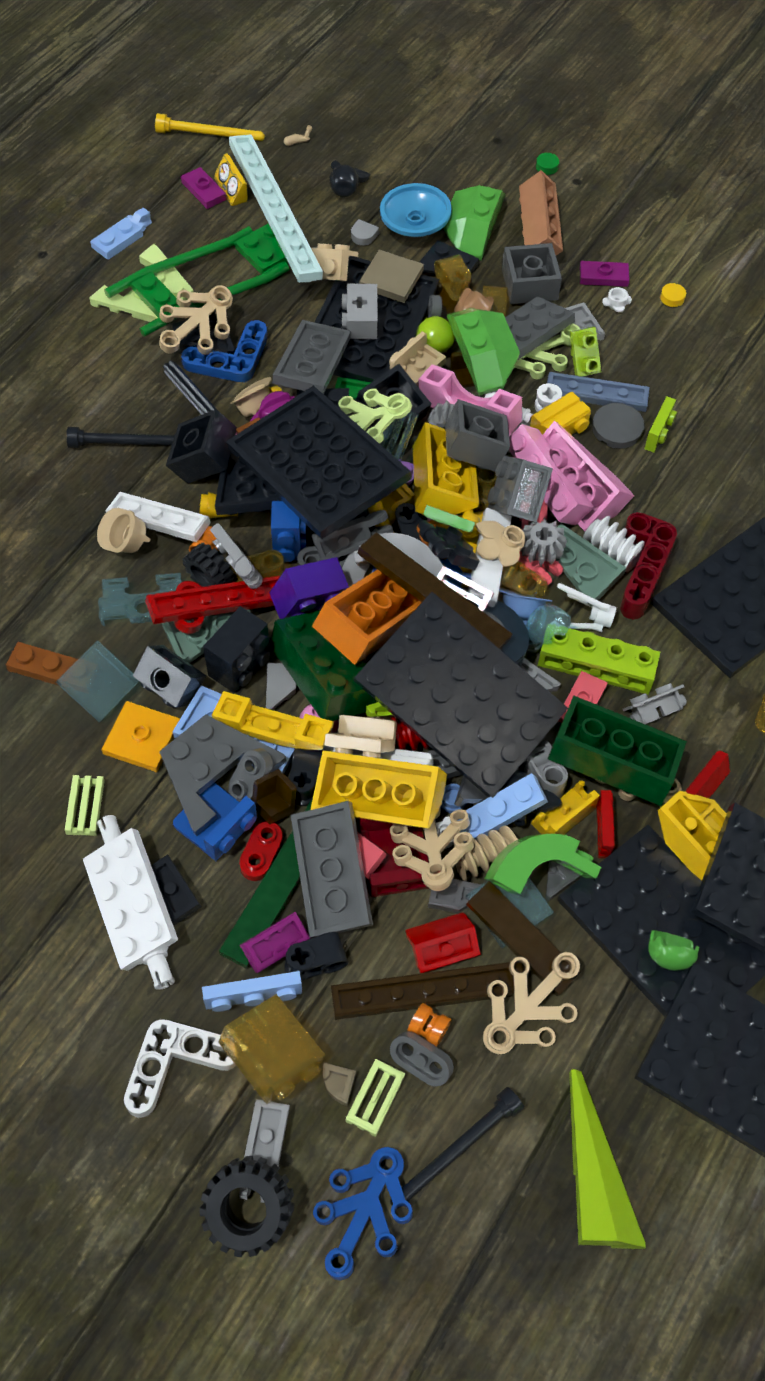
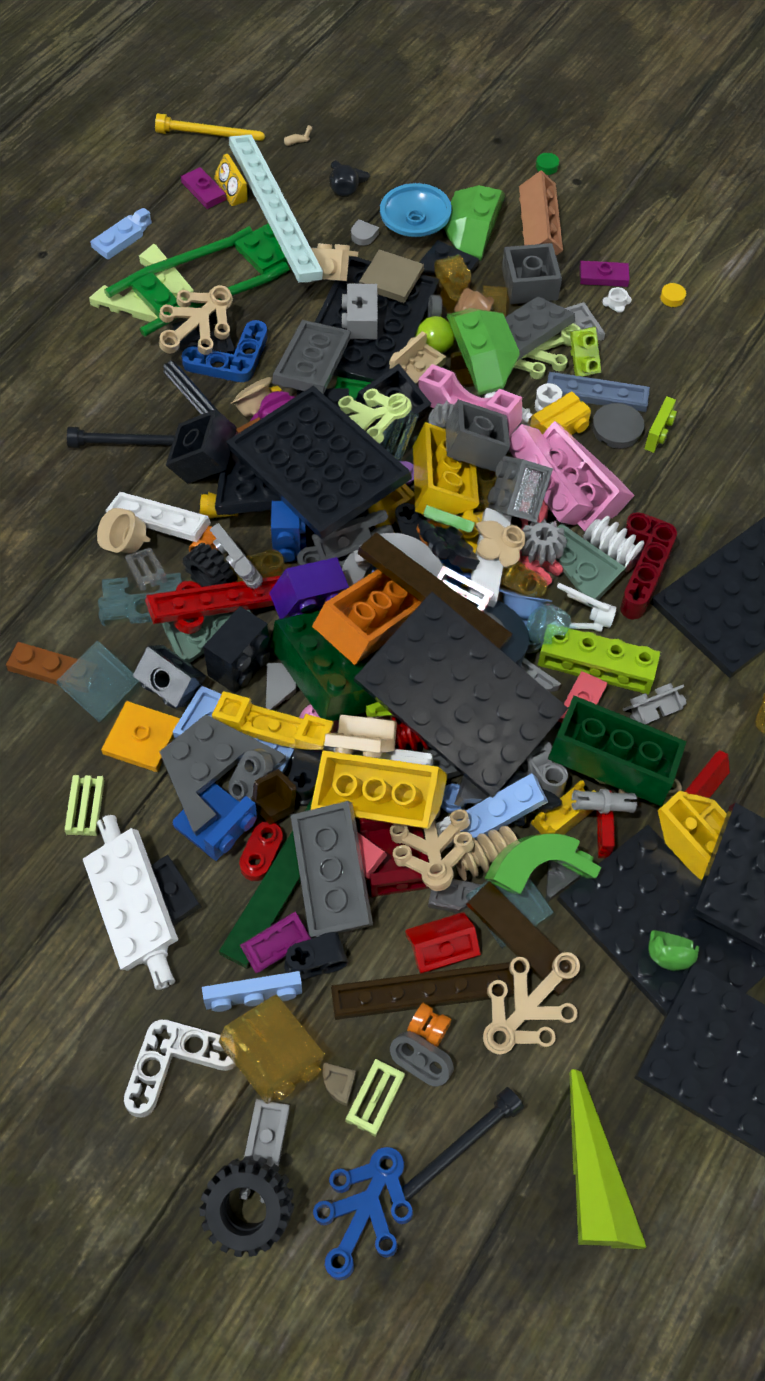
none -> clear tile [125,548,168,591]
none -> light grey pin [571,789,637,814]

